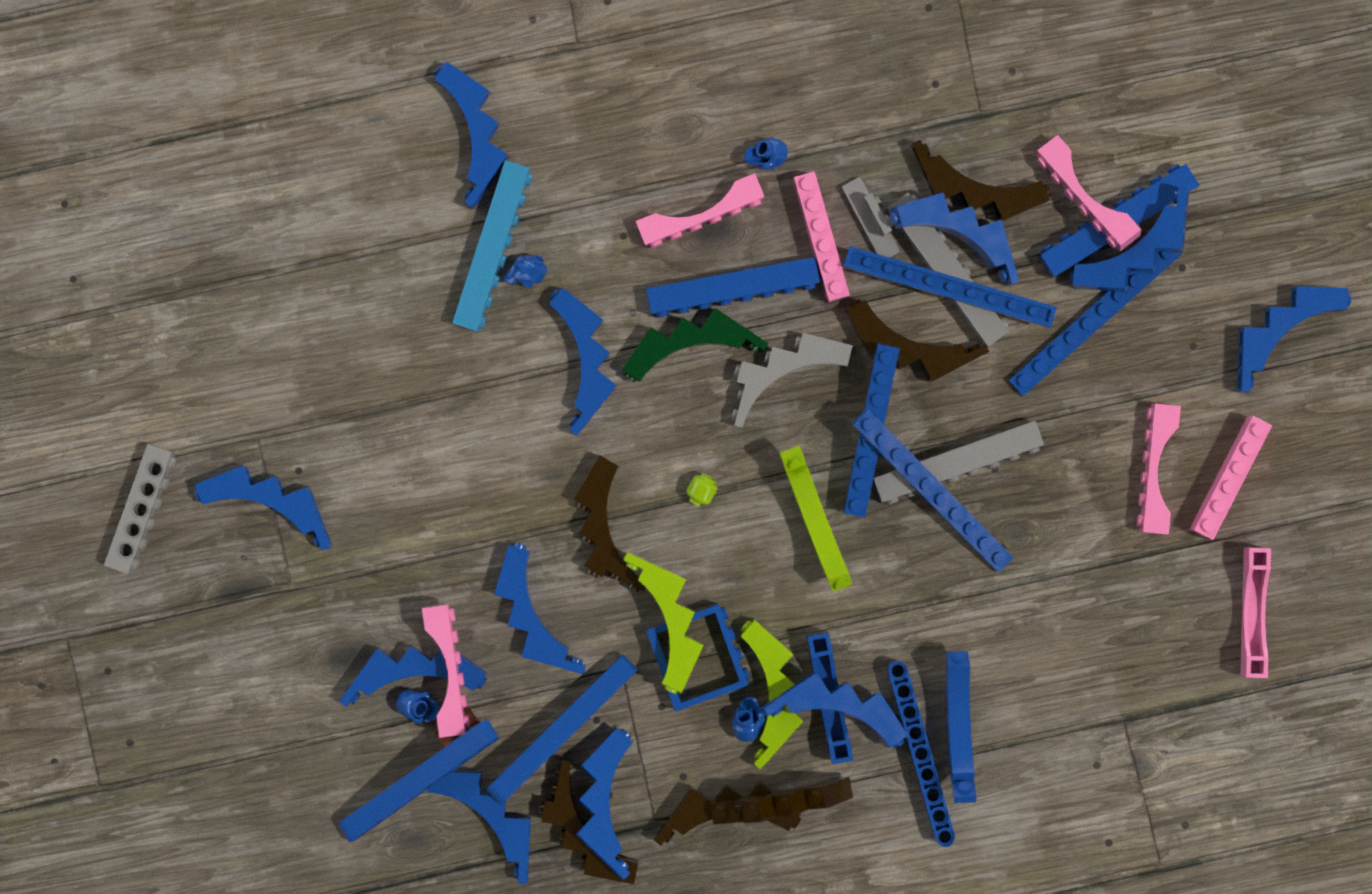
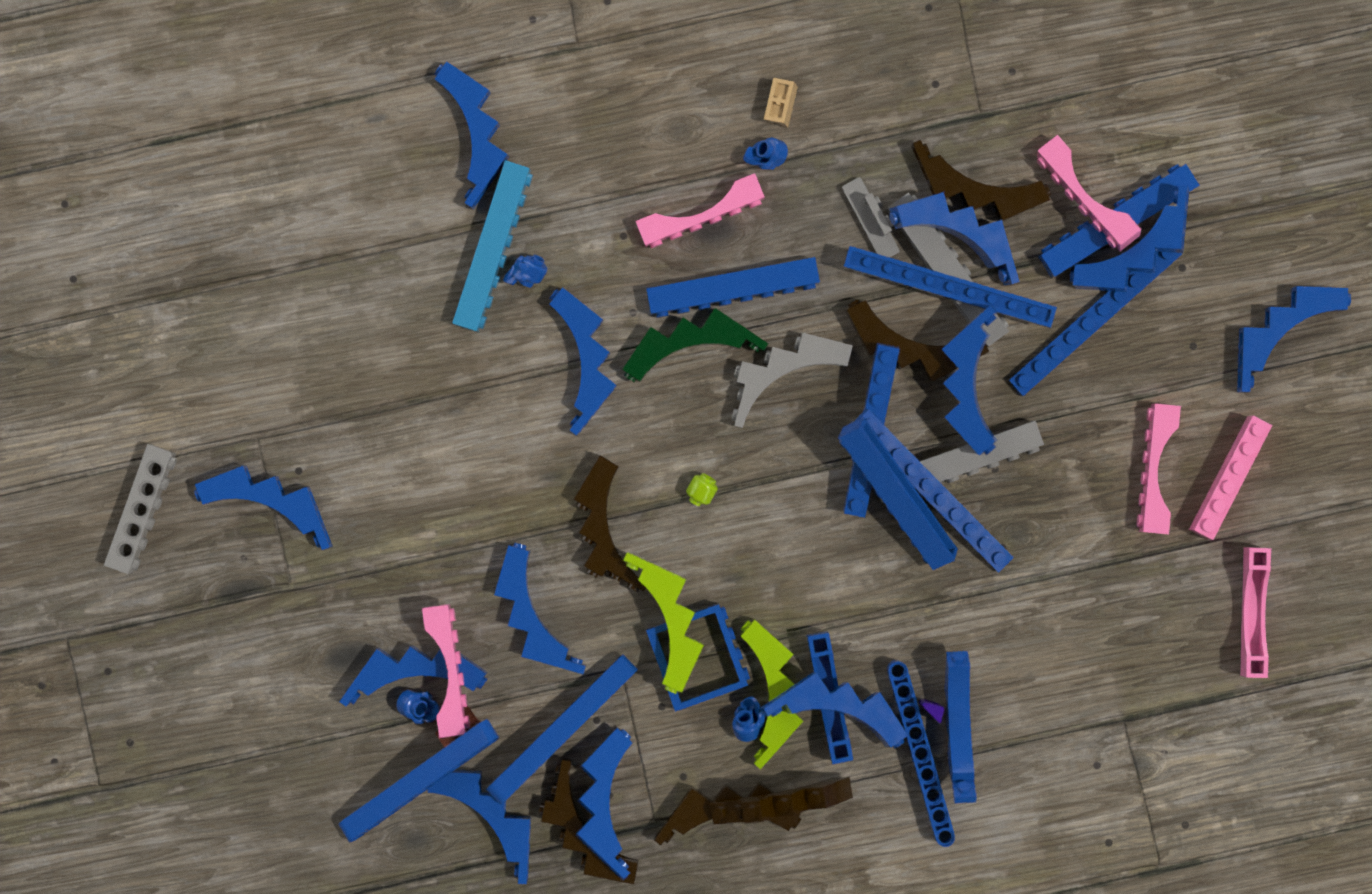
lime arch [780,445,852,592] -> none
bright pink brick [793,171,850,303] -> none
none -> tan hinge [764,78,798,128]
none -> blue brick [839,417,958,570]
none -> dark purple slope [919,698,945,723]
none -> blue arch [942,305,998,456]

